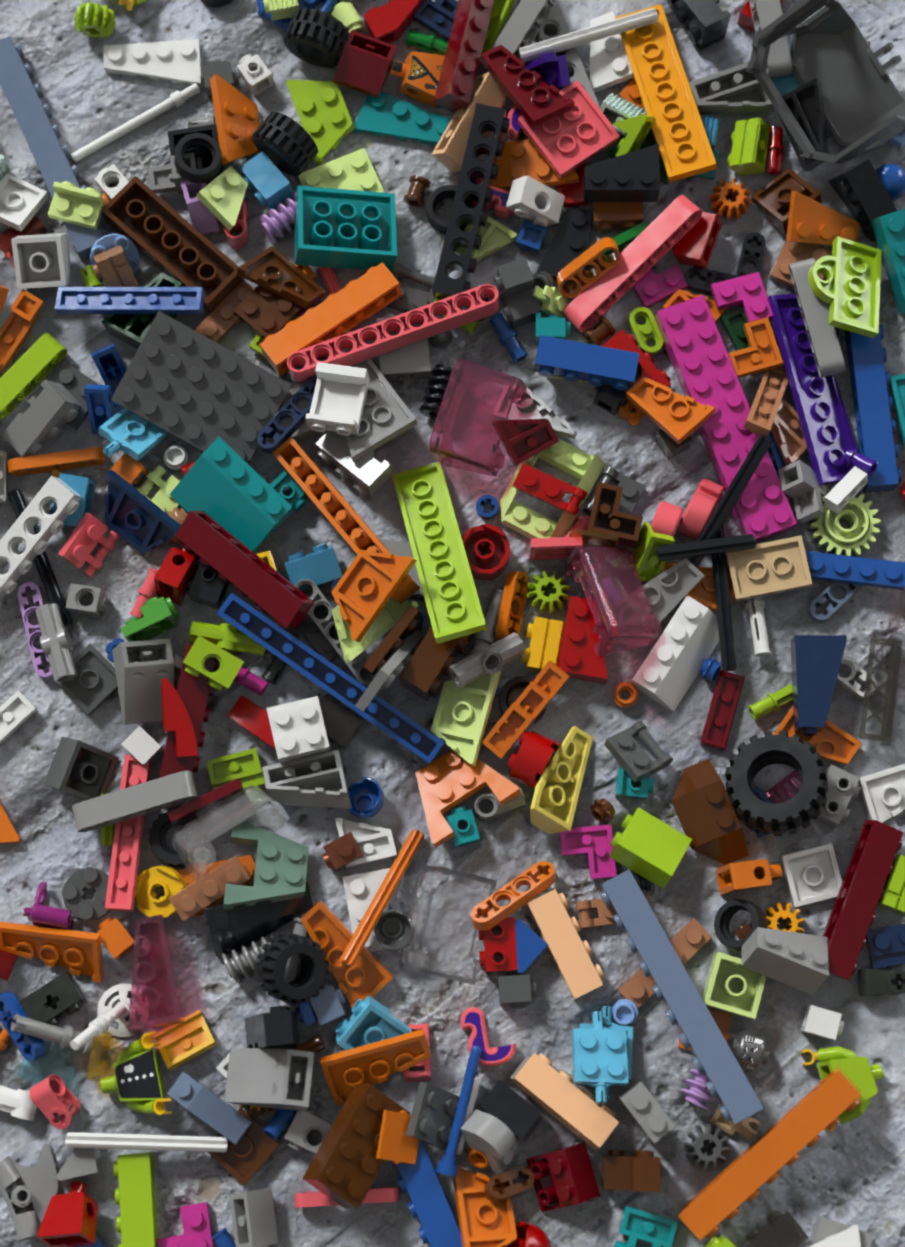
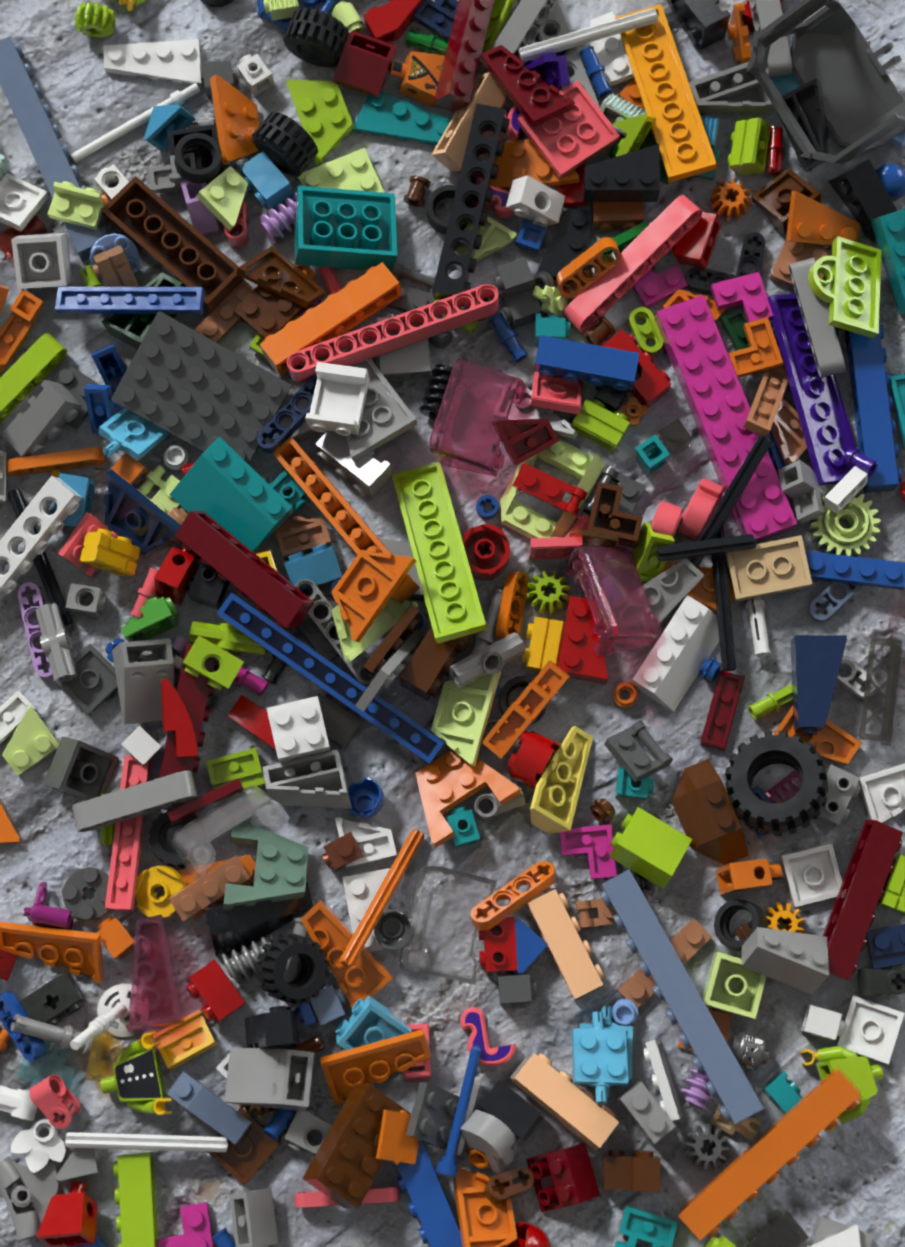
orange wing [626,377,716,444] -> none
none -> yellowish green wing [2,705,59,776]
none -> white plate [11,1119,66,1173]
none -> yellow brick [80,529,141,577]
none -> dark azure slope [144,104,196,152]
none -> lavender hand [171,637,190,654]
none -> red brick [186,959,245,1024]
none -> nougat wing [275,516,332,560]
none -> coral plate [530,372,583,415]
none -> lime brick [571,399,630,453]
none -> blue pin [579,46,612,97]
none -> teal brick [634,434,670,476]
none -> white plate [644,1038,684,1121]
none -> orange wing [726,2,752,65]
none -> teal brick [762,1071,802,1114]
none -> white plate [837,995,905,1065]

